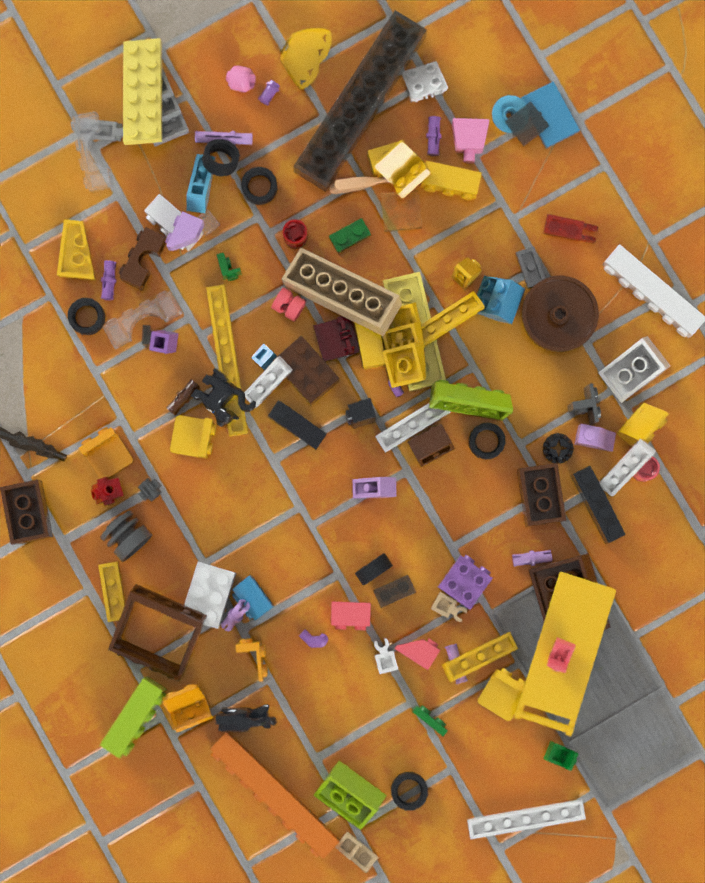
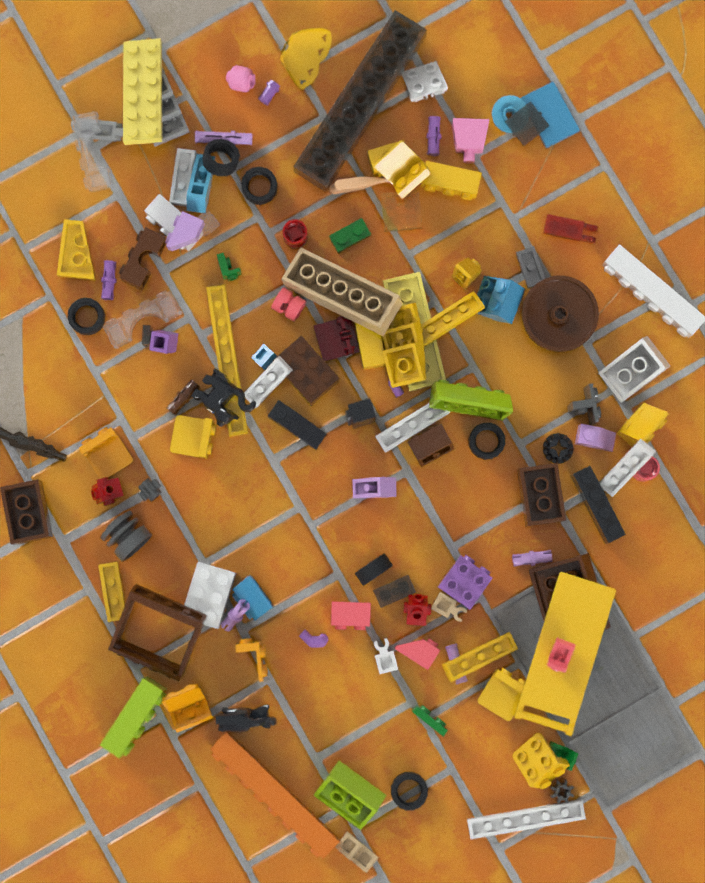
none -> white tile [169,148,196,207]
none -> red brick [403,594,431,626]
none -> yellow bracket [513,733,570,789]
none -> dark grey gear [550,779,574,804]

